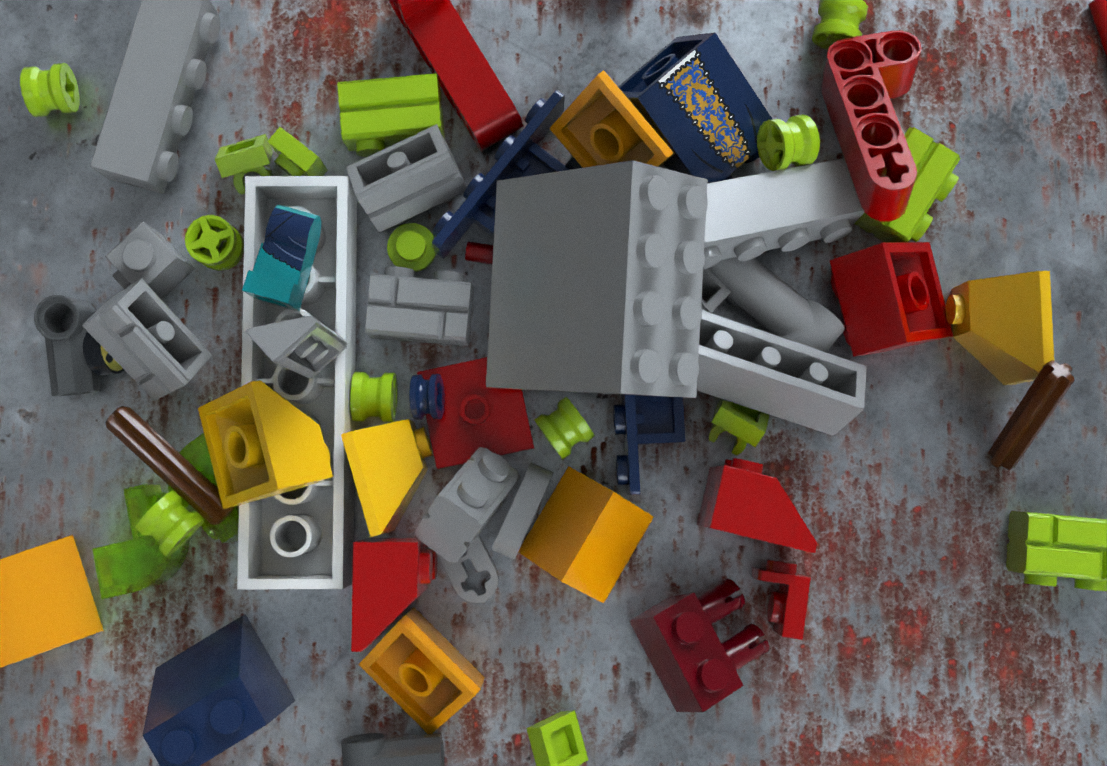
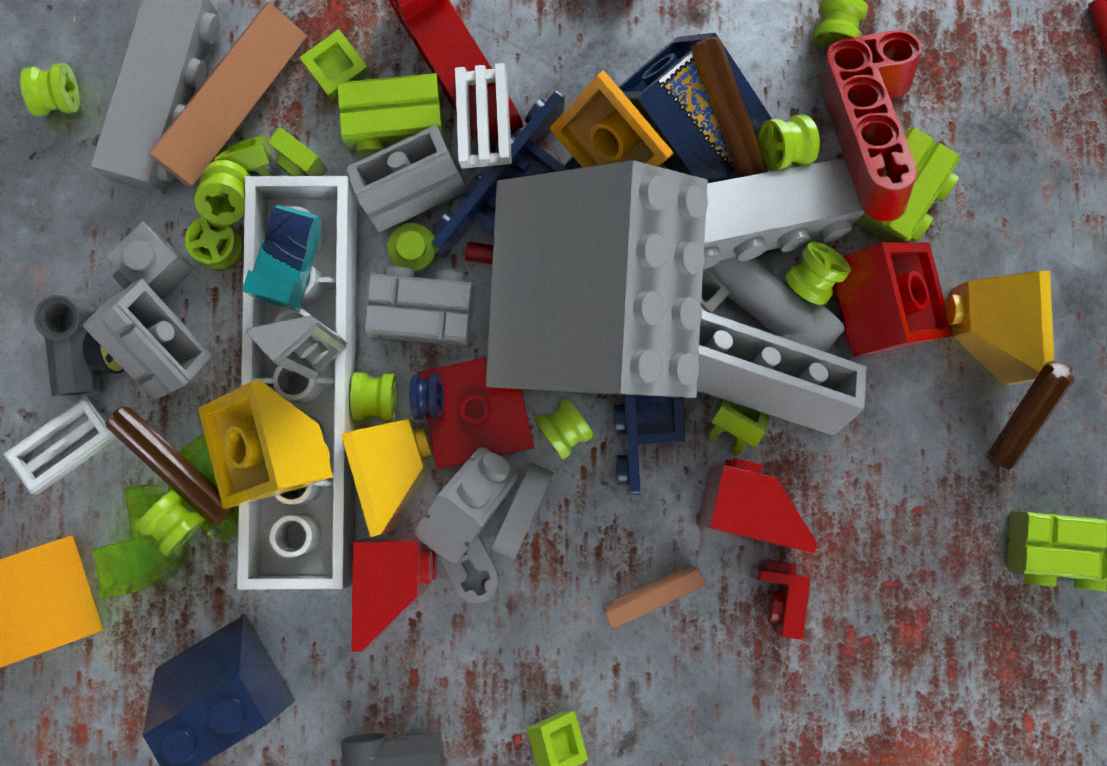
light orange slope [358,607,485,734] -> none
light orange slope [518,466,654,603] -> none
dark red brick [629,578,769,712] -> none
none -> white tile [4,395,117,494]
none -> nougat tile [147,2,307,187]
none -> lime wheel [194,160,250,225]
none -> lime plate [299,29,371,101]
none -> white tile [455,63,512,169]
none -> nougat tile [603,564,706,629]
none -> reddish brown axle [691,37,768,178]
none -> lime wheel [785,241,851,305]

